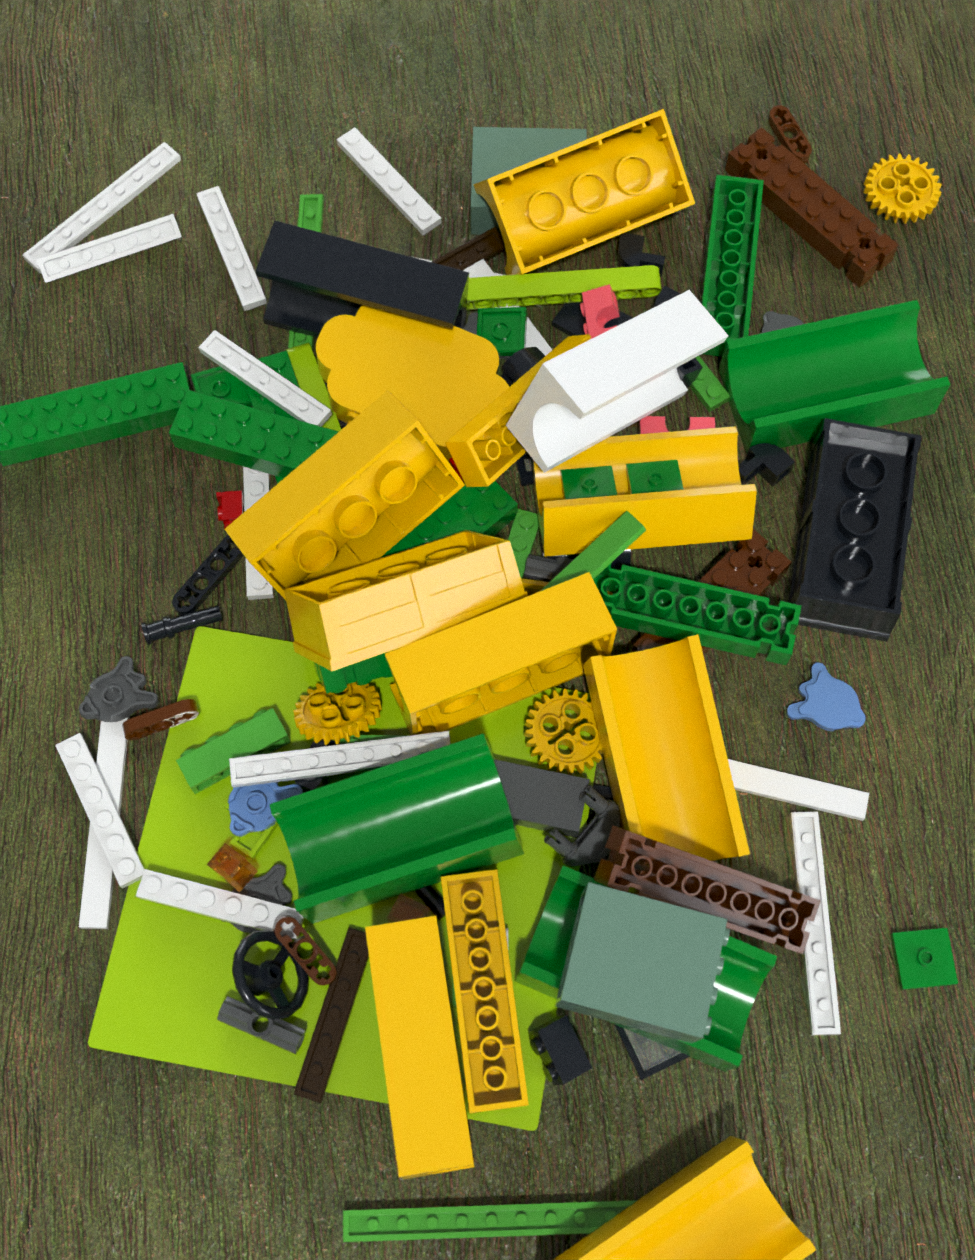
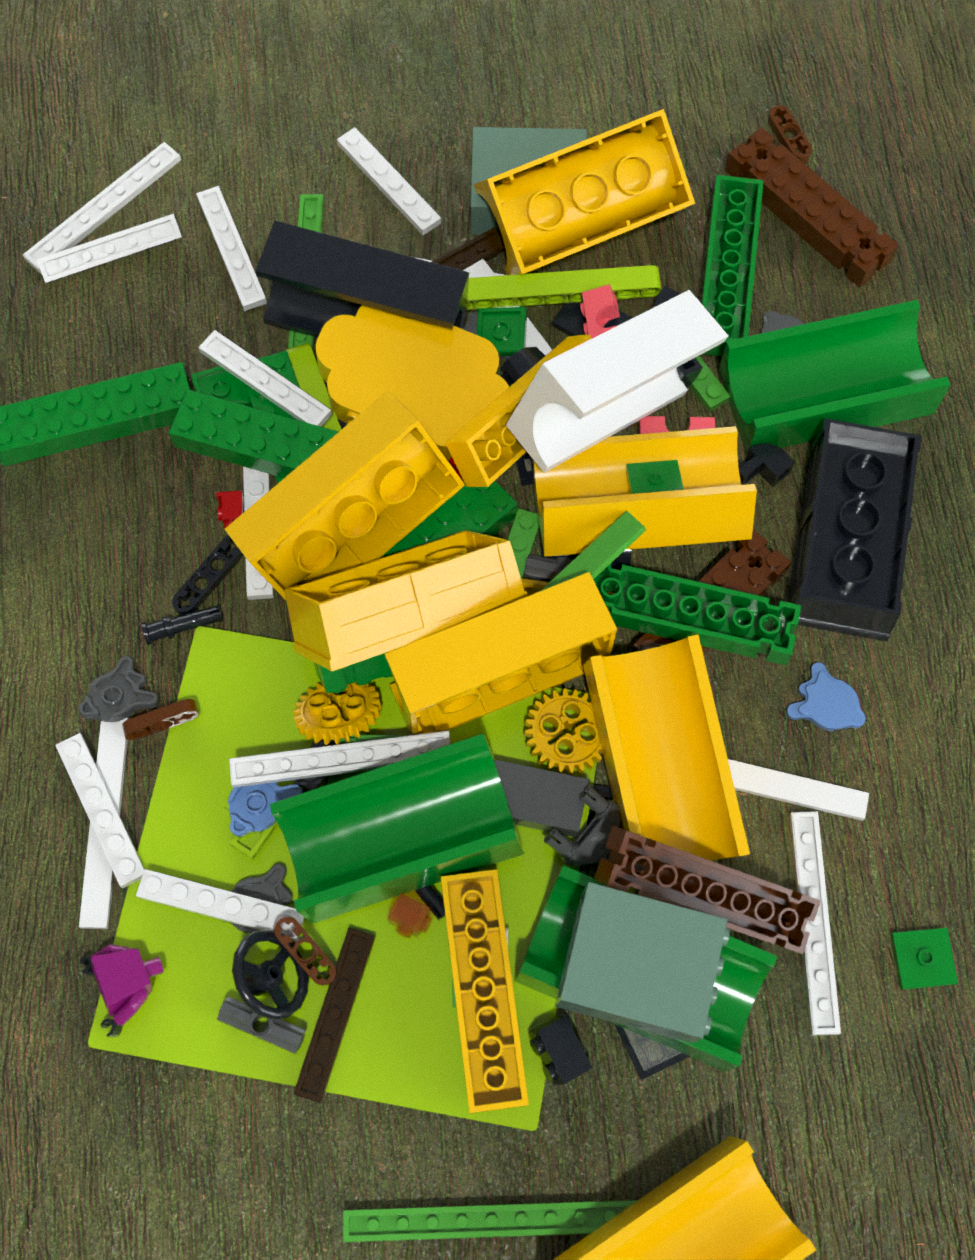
bright green brick [176,708,290,794] -> none
clear orange brick [207,843,258,893] -> none
yellow piece [365,916,475,1179] -> none
green plate [561,466,617,500] -> none
black brick [617,233,665,278] -> none
yellow gear [863,154,941,224] -> none
none -> magenta torso [80,944,164,1037]

